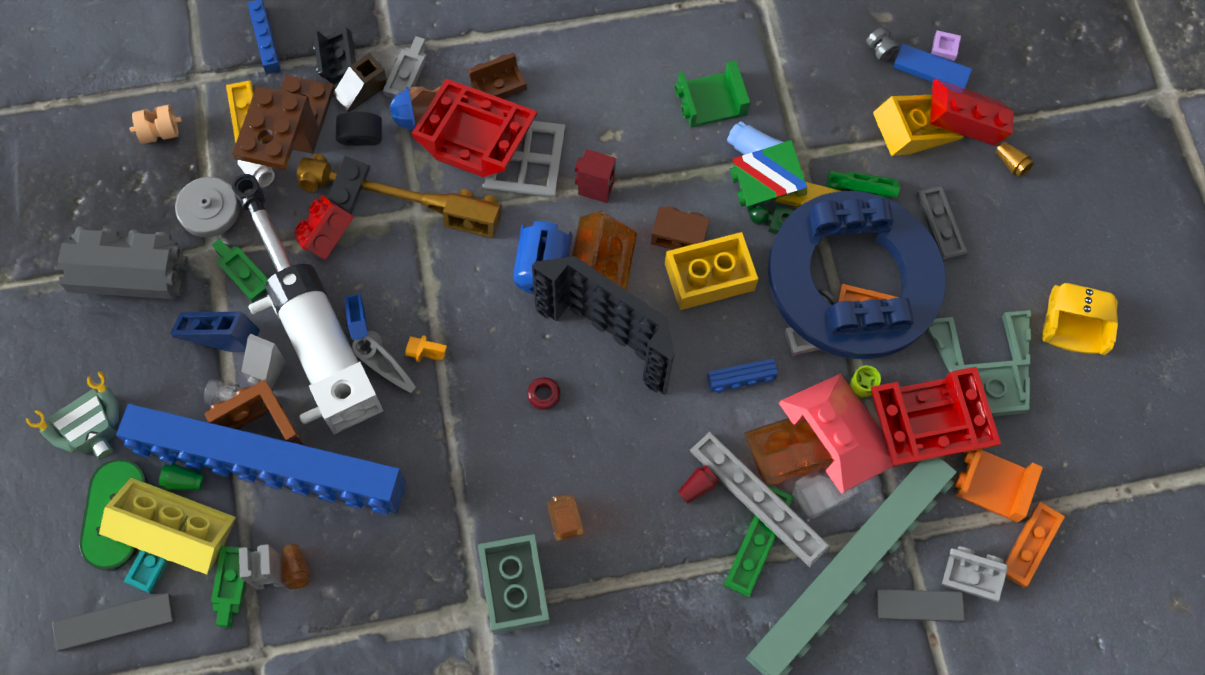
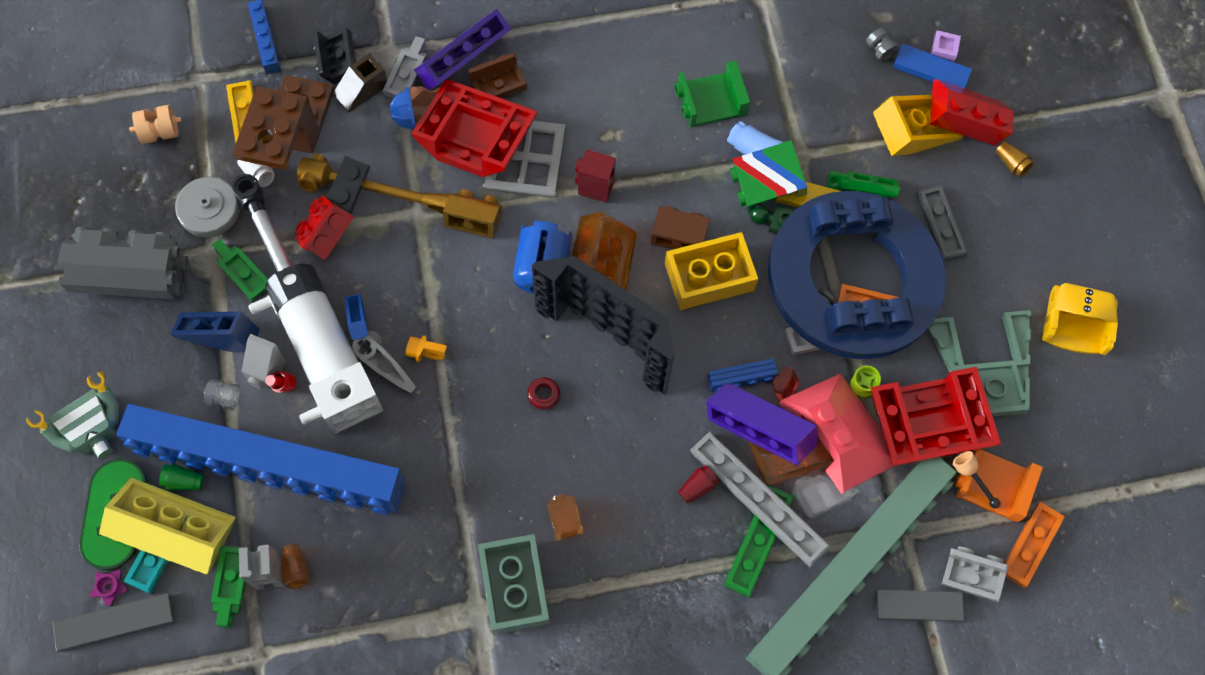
dark orange bracket [204,379,305,446] -> none
black tyre [336,111,382,146] -> none
none -> magenta plate [90,569,128,606]
none -> red cylinder [266,371,297,393]
none -> dark purple brick [414,9,511,90]
none -> dark purple brick [706,382,818,466]
none -> clear red plate [773,366,799,401]
none -> light nougat hinge [953,451,1001,509]

